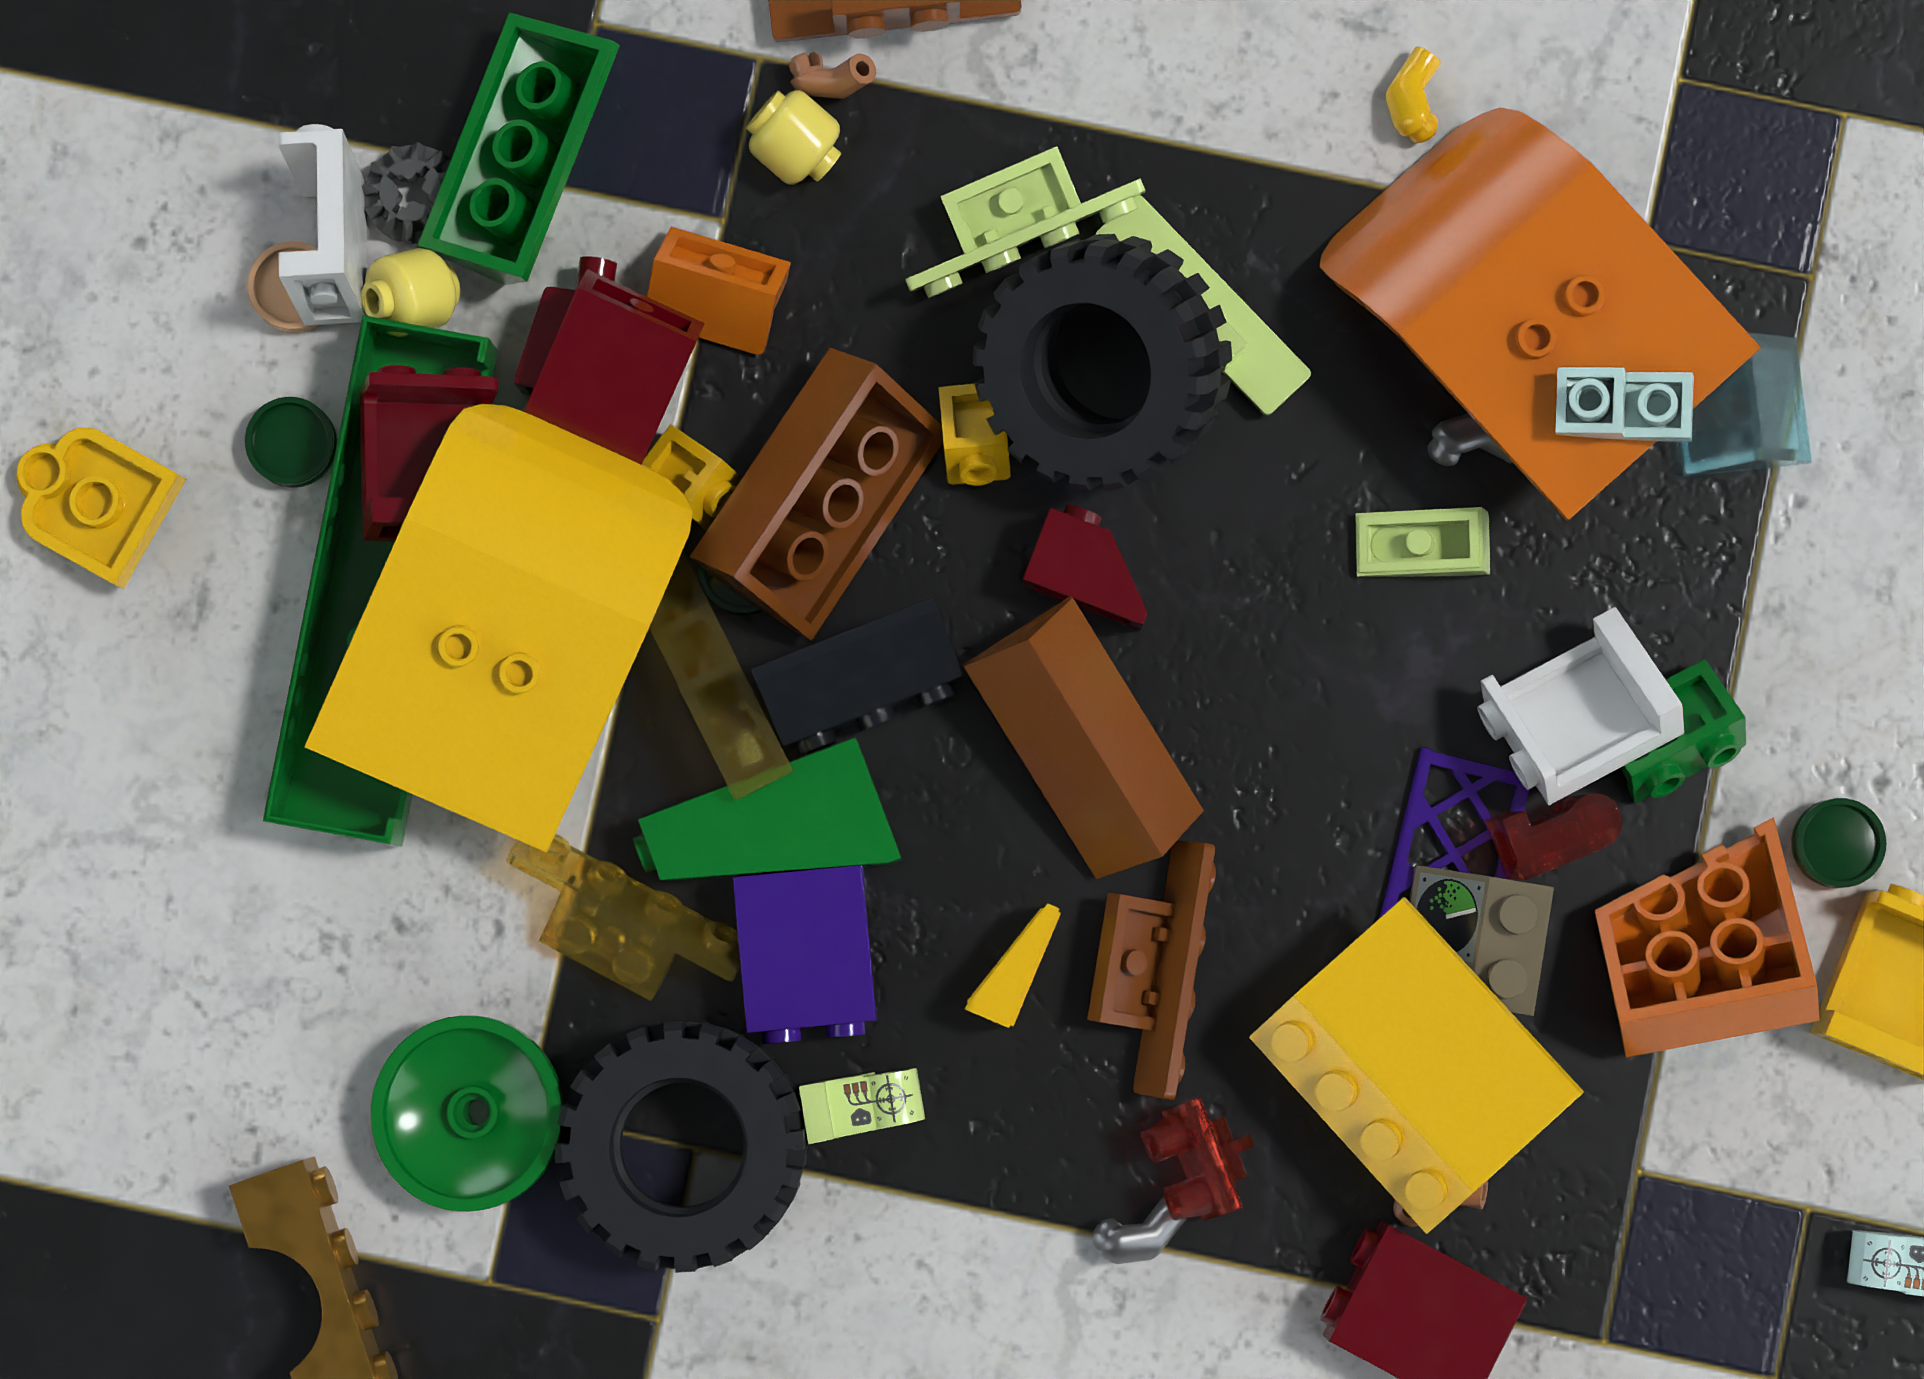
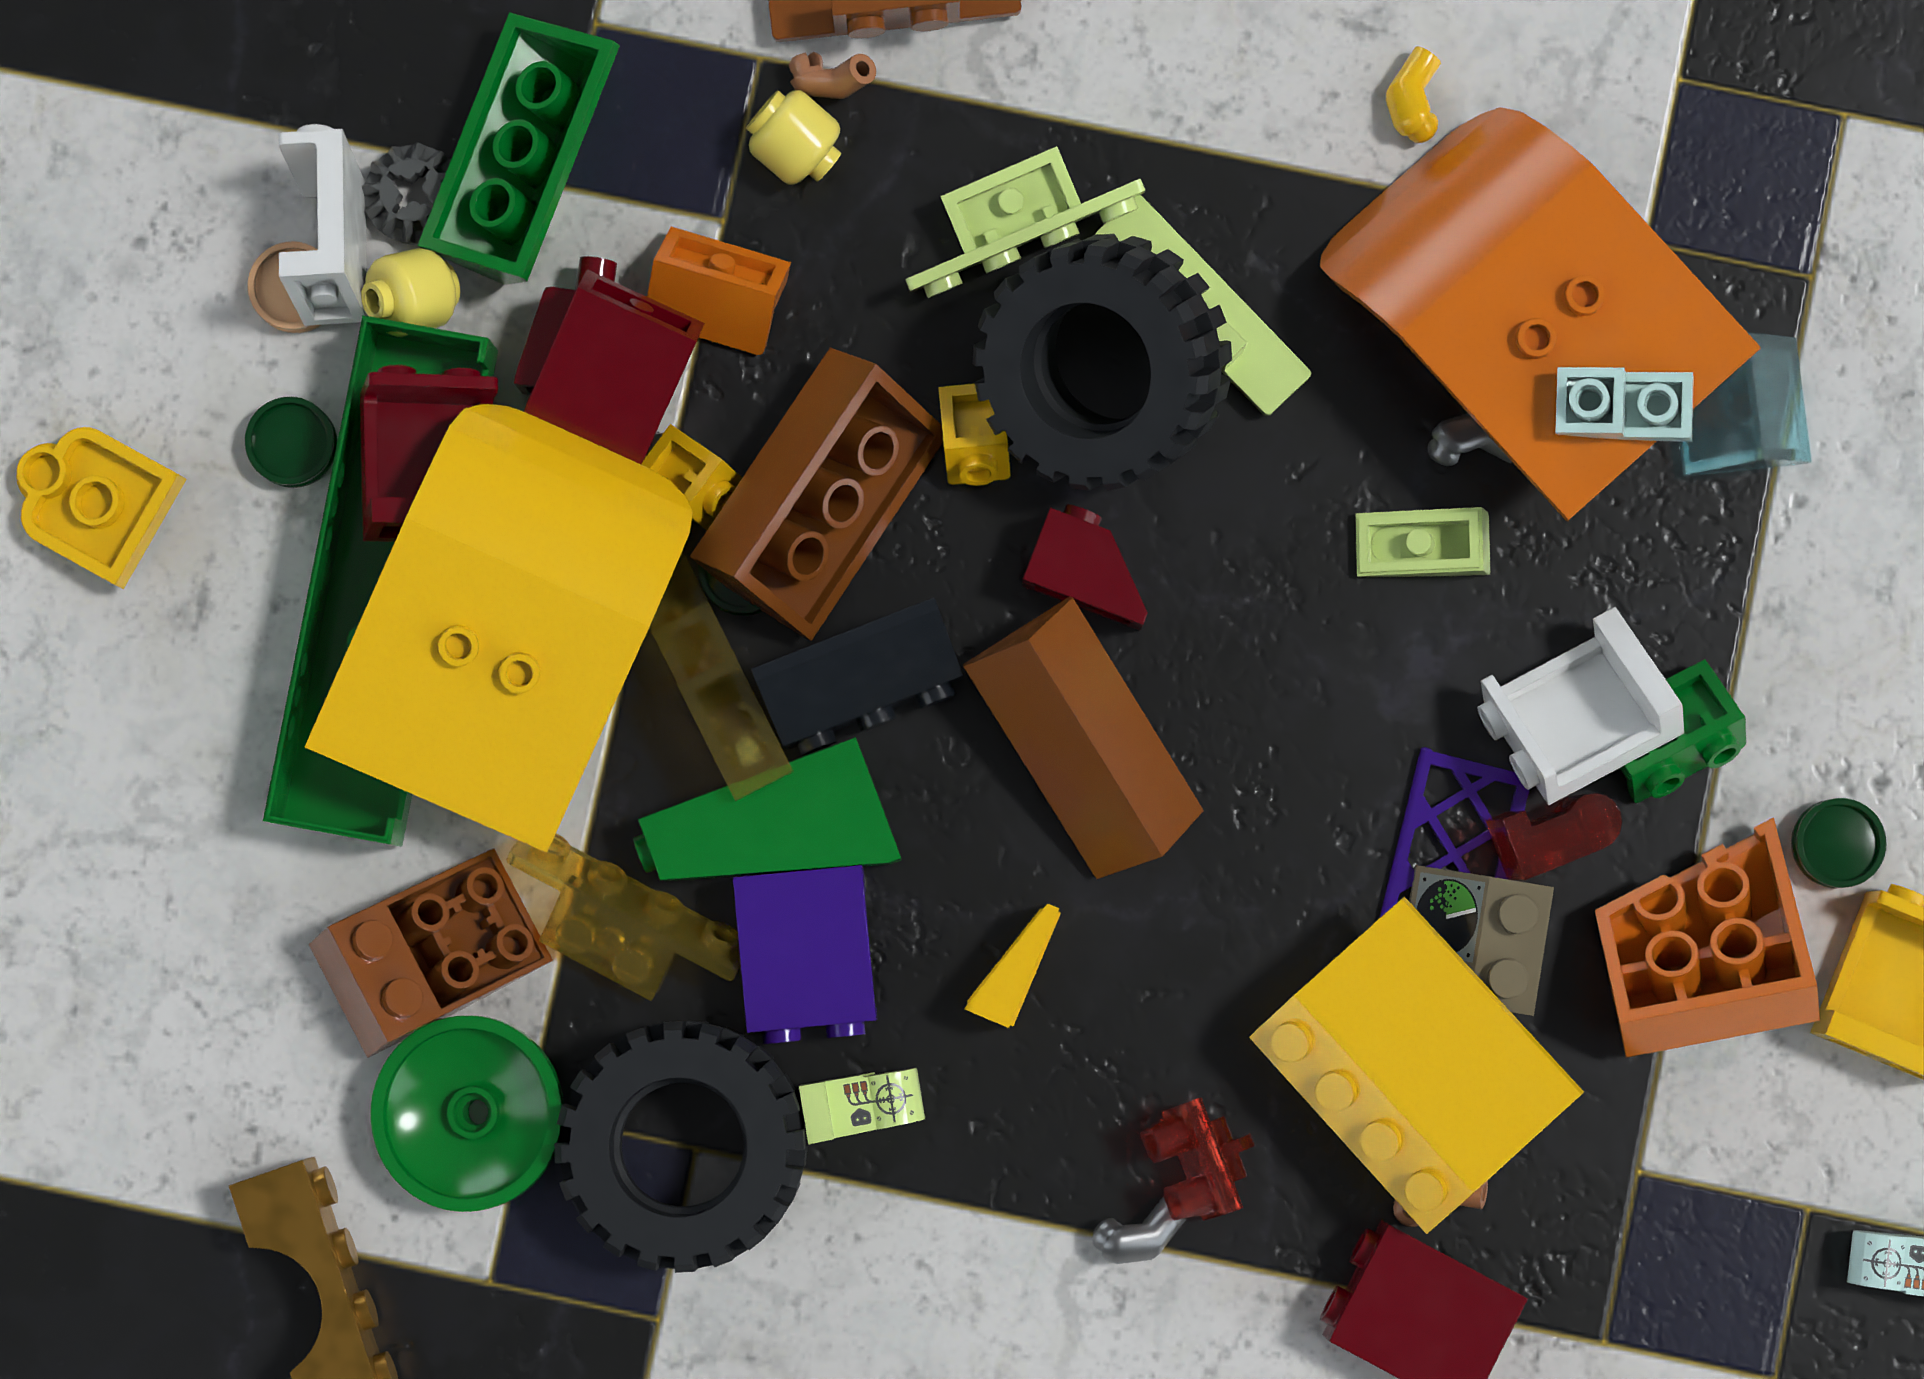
dark orange bracket [1087,840,1216,1100] -> none
none -> dark orange slope [308,848,553,1058]

